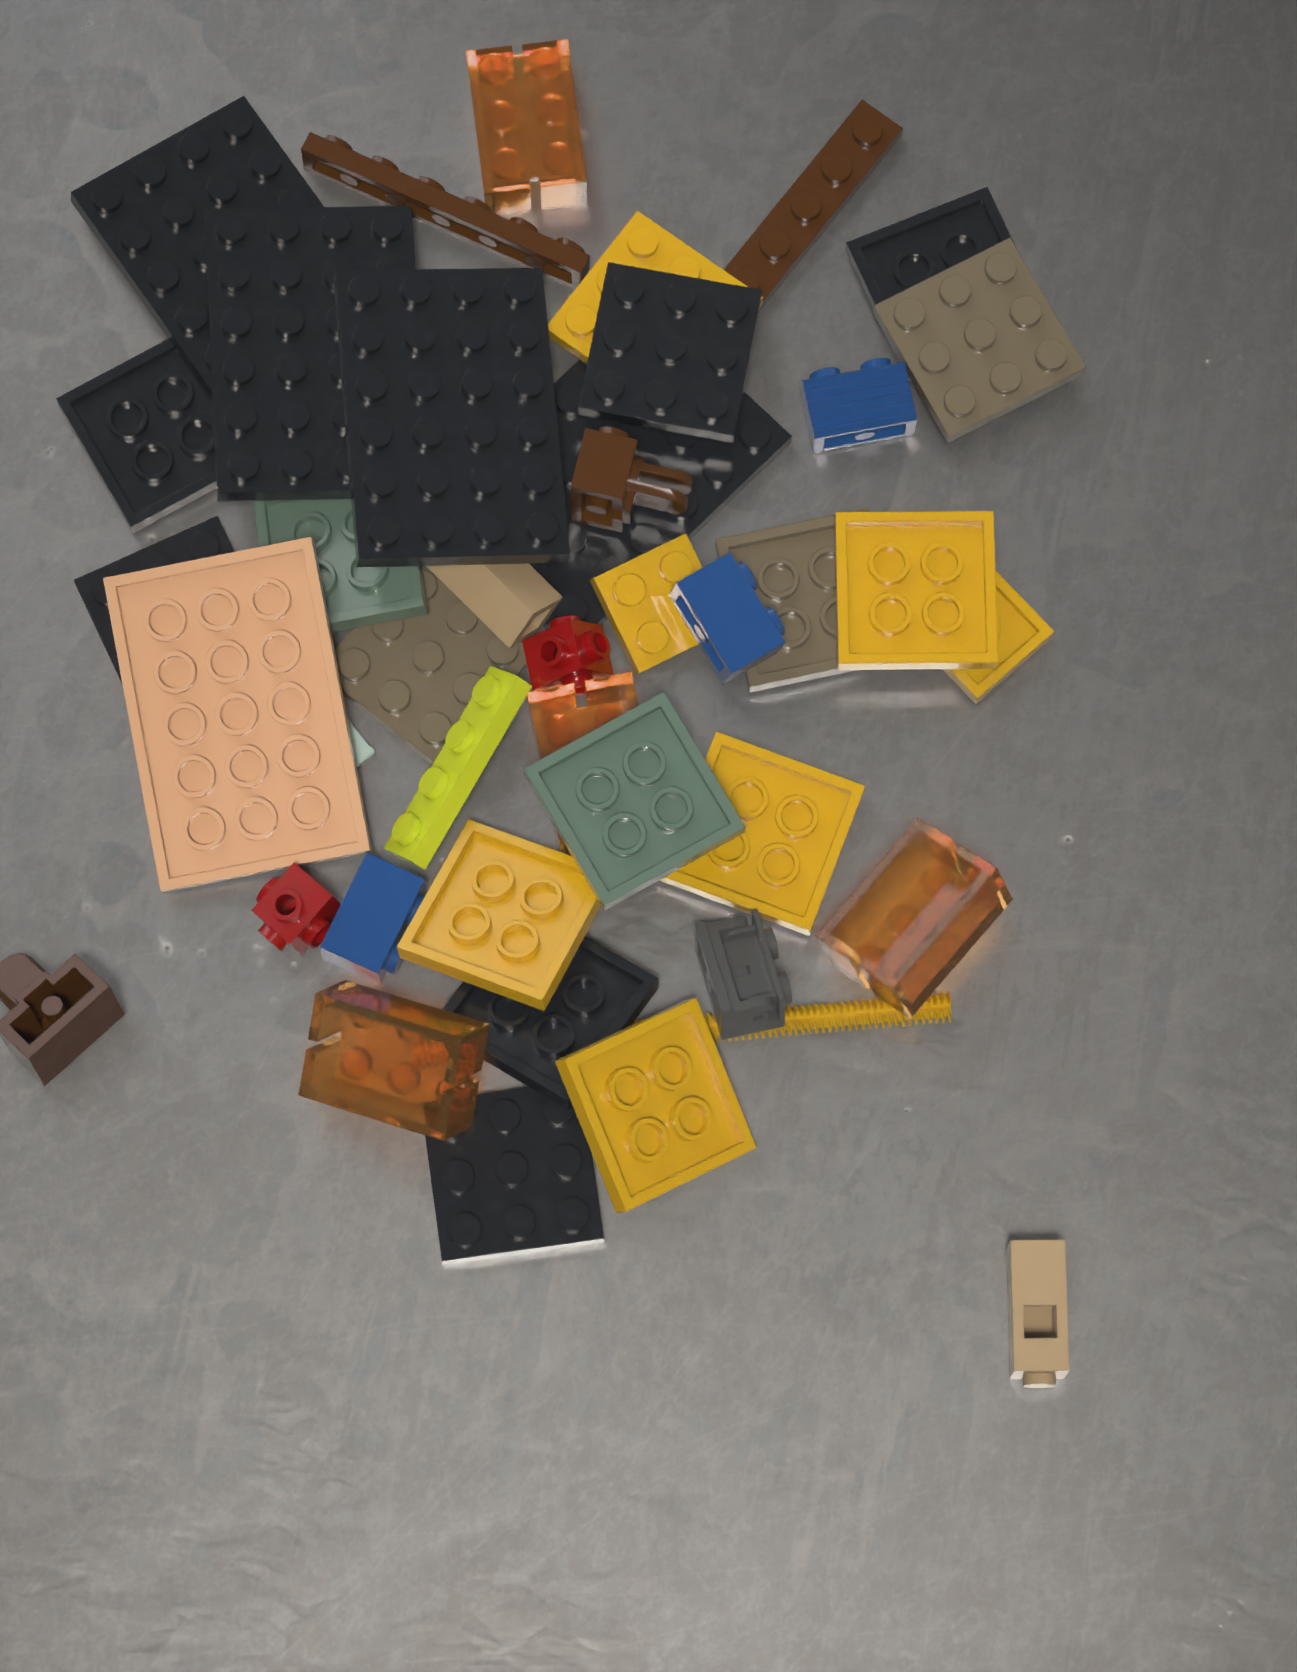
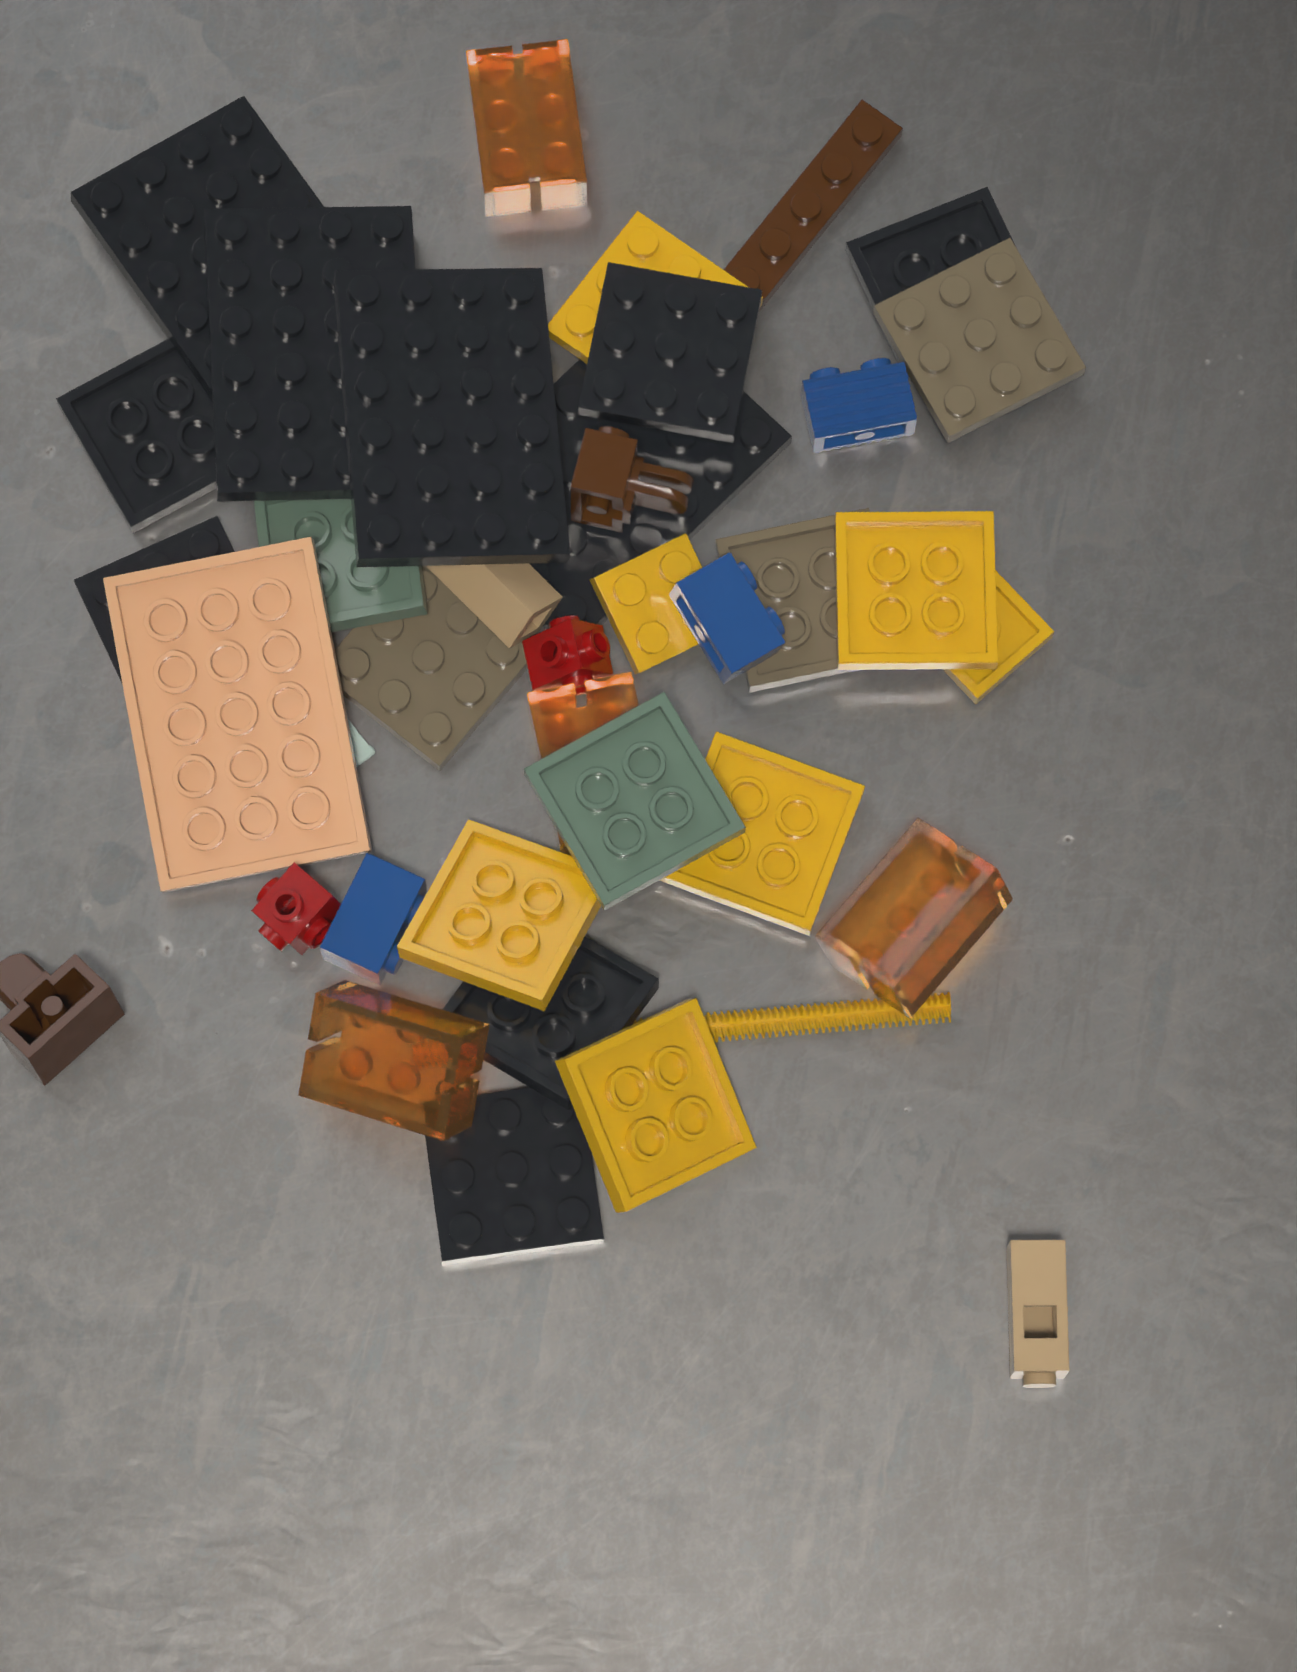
reddish brown plate [301,132,590,289] -> none
neon yellow plate [384,666,532,870] -> none
dark grey hinge [695,909,792,1040] -> none

